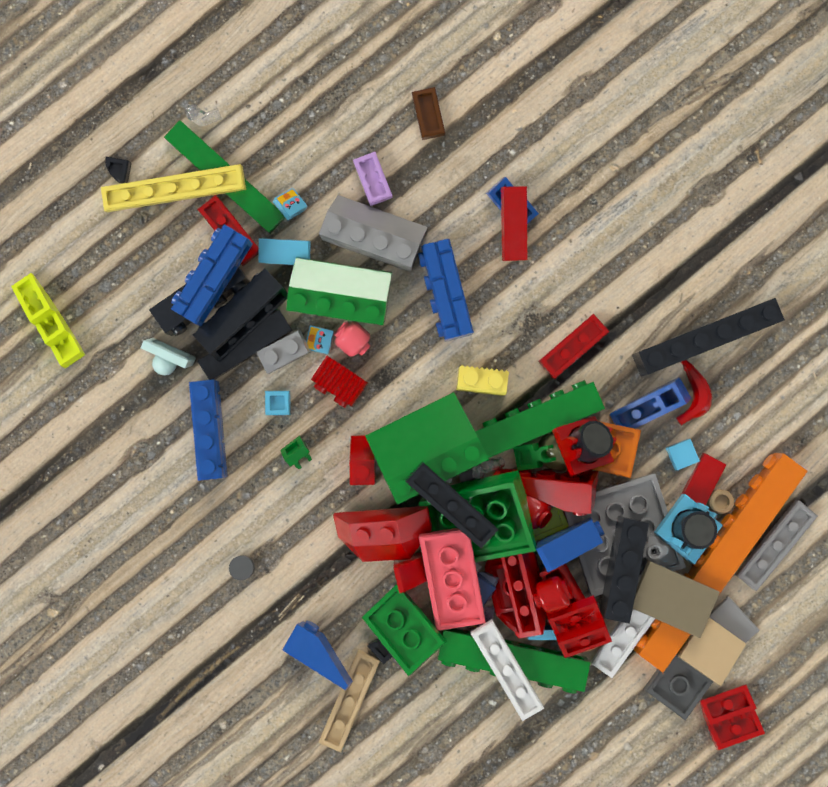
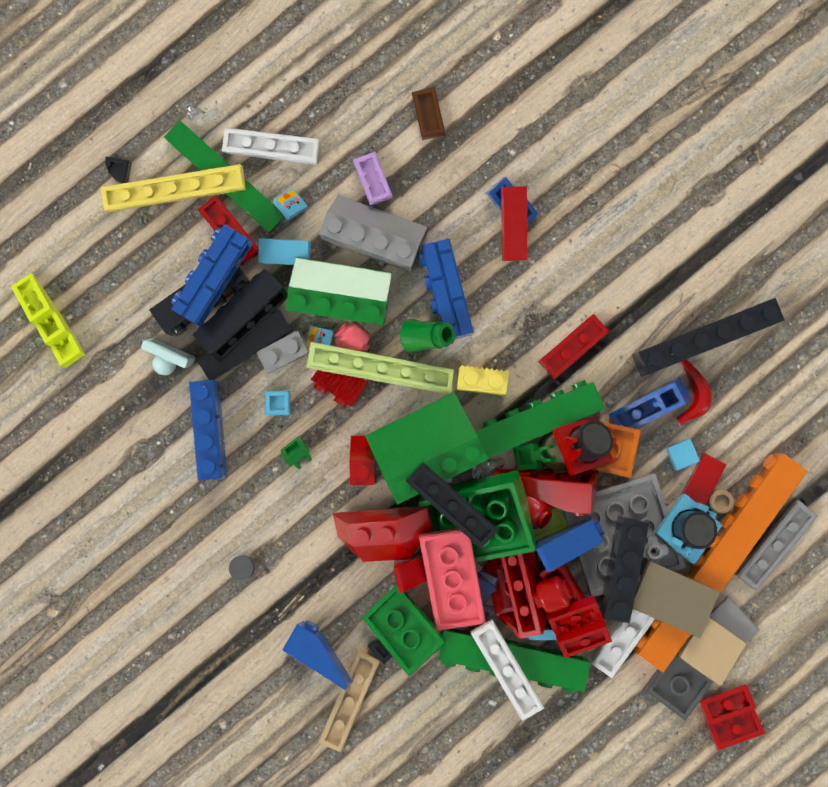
none -> white tile [222,128,320,165]
none -> yellowish green tile [306,342,454,394]
none -> green plant [400,319,455,353]

